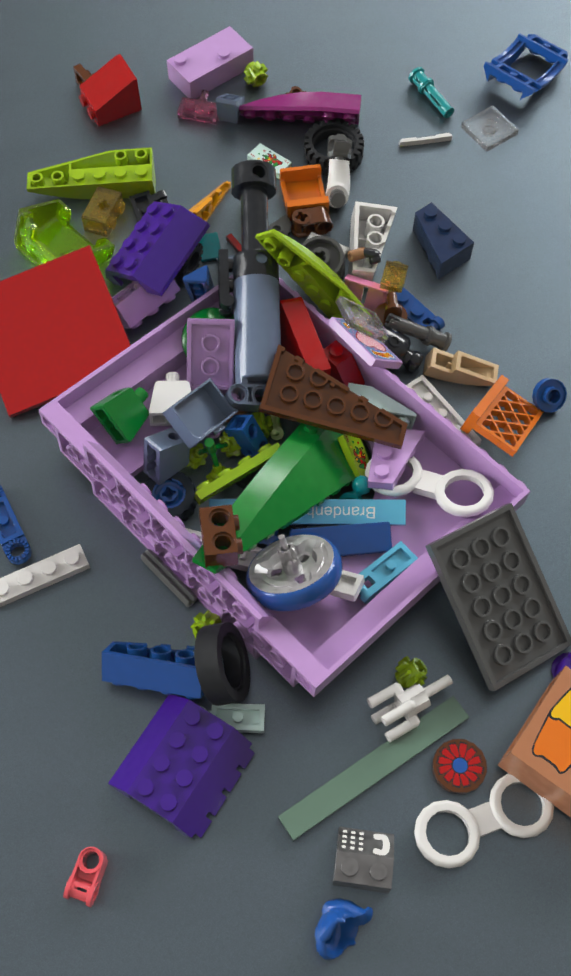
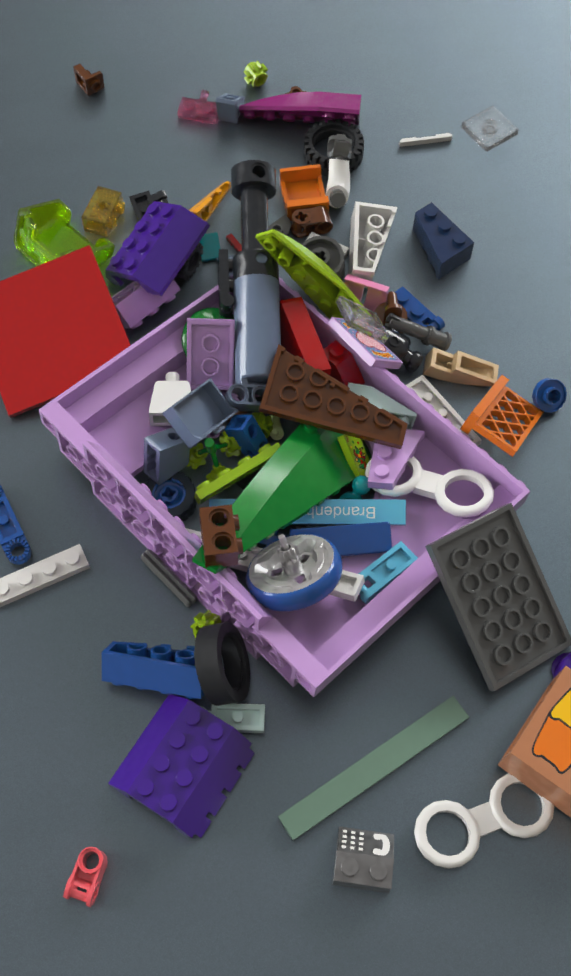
lime wedge [27,147,156,200] -> none
red slope [79,54,142,126] -> none
green torso [90,387,149,444] -> none
lavender brick [167,26,254,101] -> none
blue slope [183,265,214,302] -> none
light aqua tile [247,143,292,179] -> none
blue hair [315,898,373,960] -> none
arm [347,247,381,265] -> none
white plant [367,674,453,742] -> none
clear yellow bracket [380,261,408,293] -> none
lime gear [395,656,428,688] -> none
teal pin [408,67,455,118] -> none
tile [432,739,487,795] -> none
blue wedge [483,34,568,100] -> none

